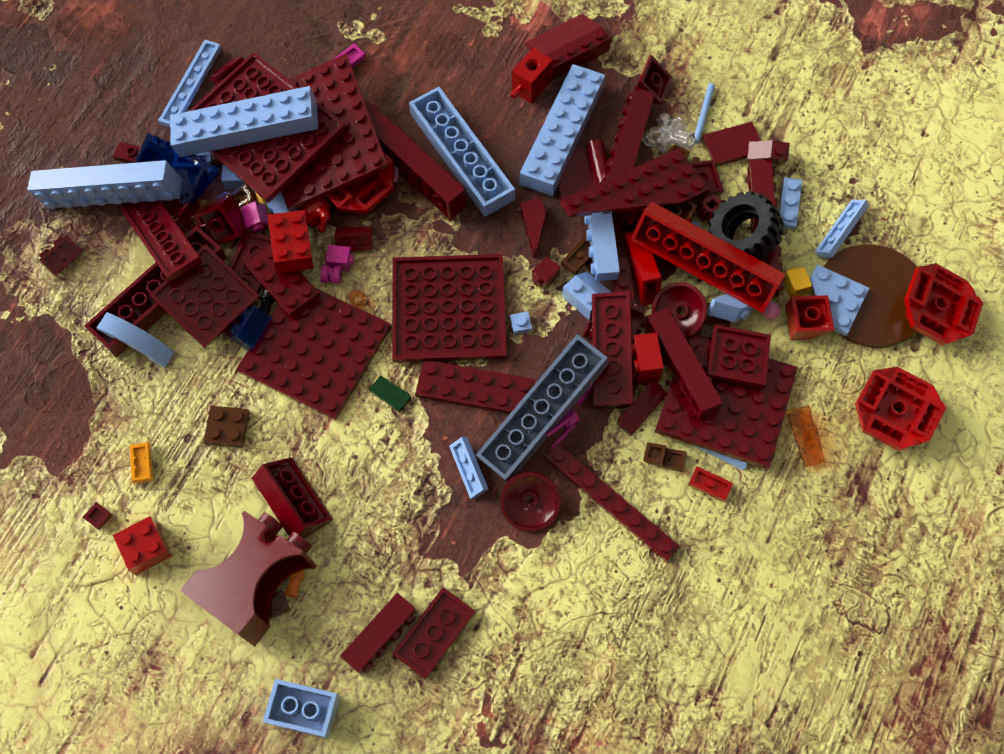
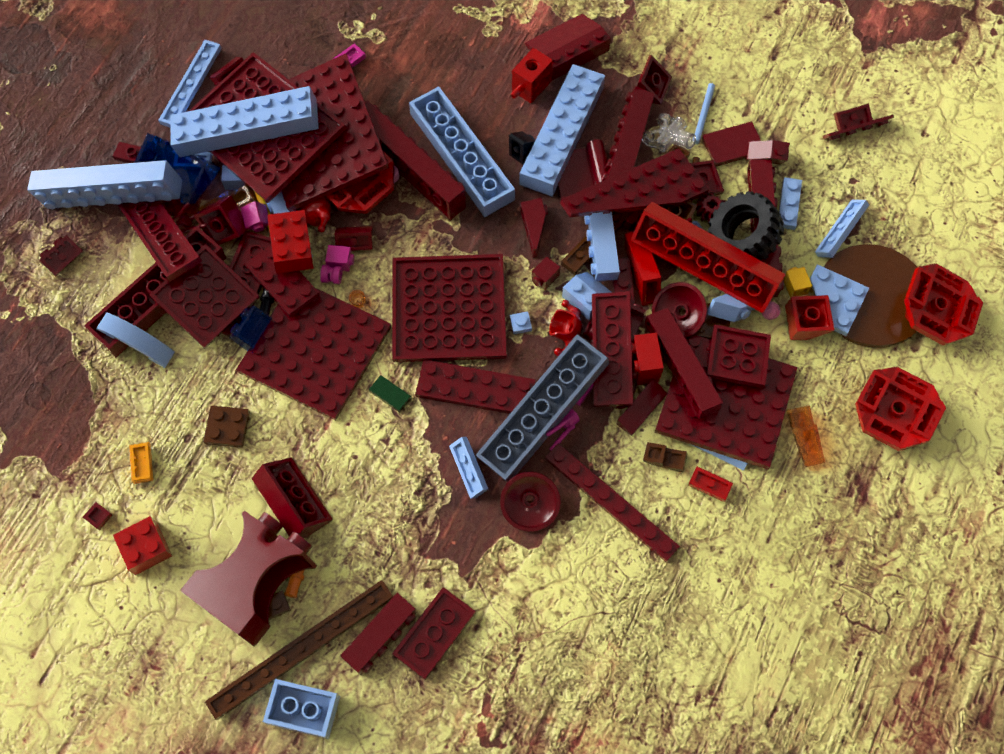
none -> reddish brown plate [205,580,393,720]
none -> black slope [509,131,535,165]
none -> red piece [549,300,582,356]
none -> dark red bracket [823,103,894,141]

